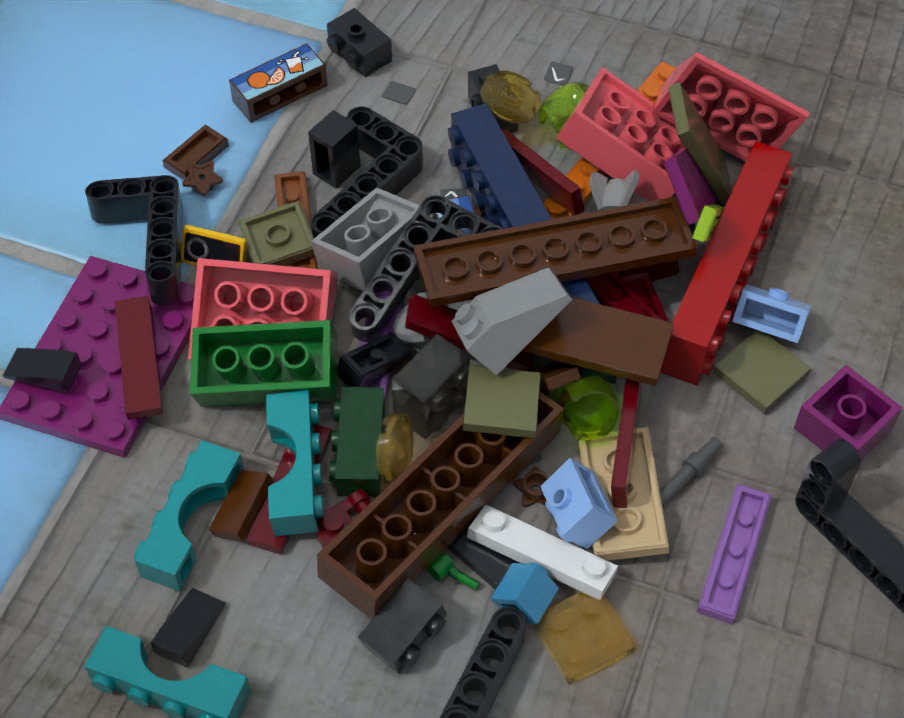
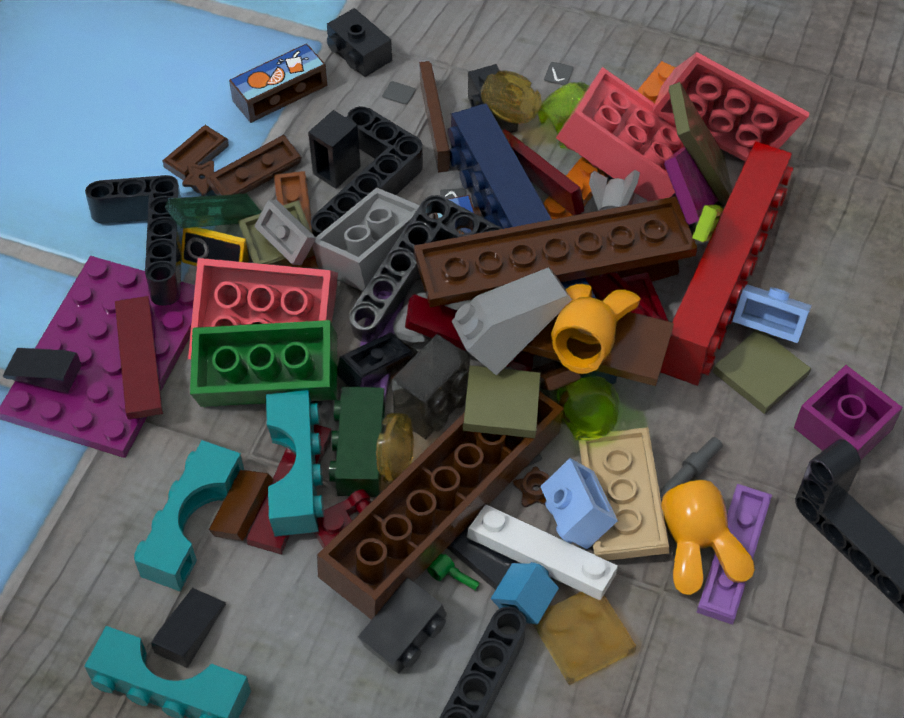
dark red tile [611,379,642,508] -> none
none -> clear green tile [165,194,262,228]
none -> reddish brown tile [206,134,302,205]
none -> light grey plate [254,200,316,265]
none -> reddish brown tile [419,61,450,173]
none -> light orange piece [551,284,641,374]
none -> light orange piece [661,480,755,595]

